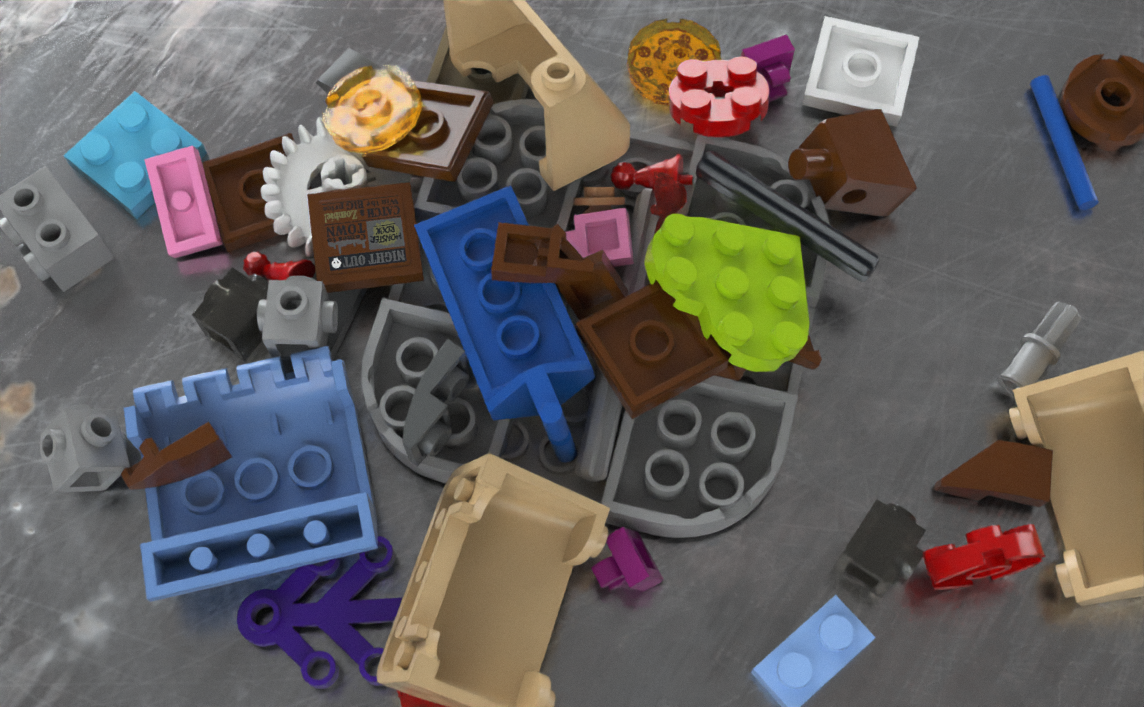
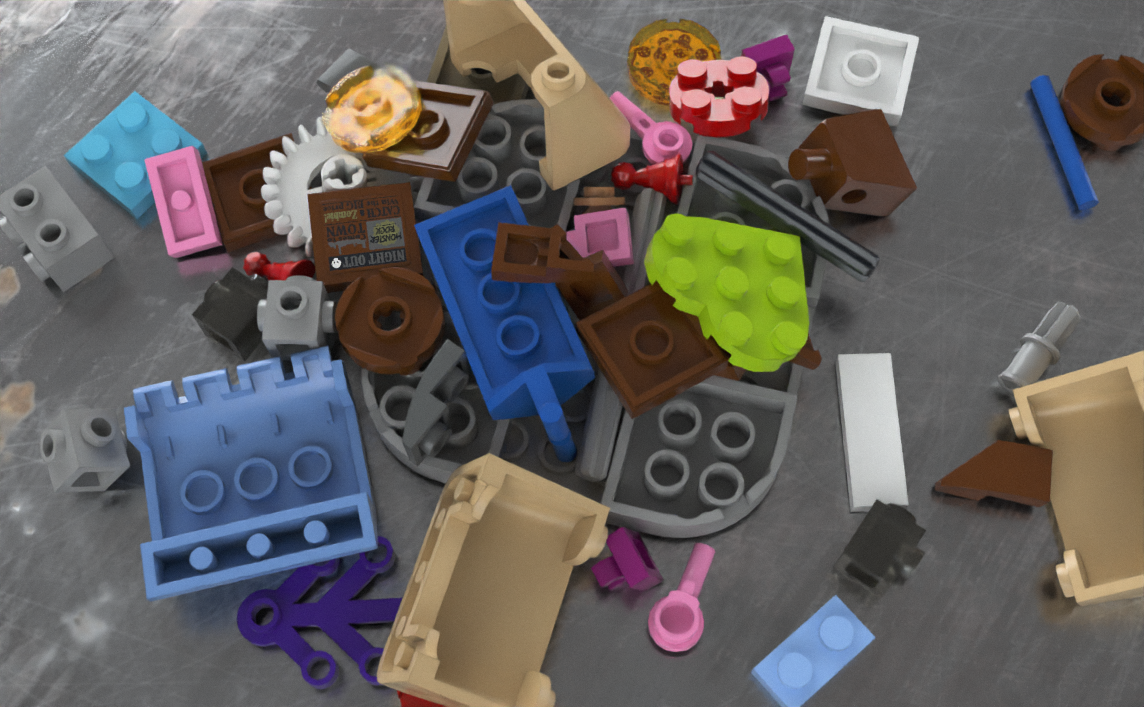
reddish brown slope [121,421,232,490] -> none
clear red piece [650,172,687,234] -> none
red plate [922,524,1045,590] -> none
none -> reddish brown plate [335,267,446,375]
none -> bright pink plate [610,91,693,165]
none -> bright pink plate [648,543,715,652]
none -> white tile [835,353,909,512]

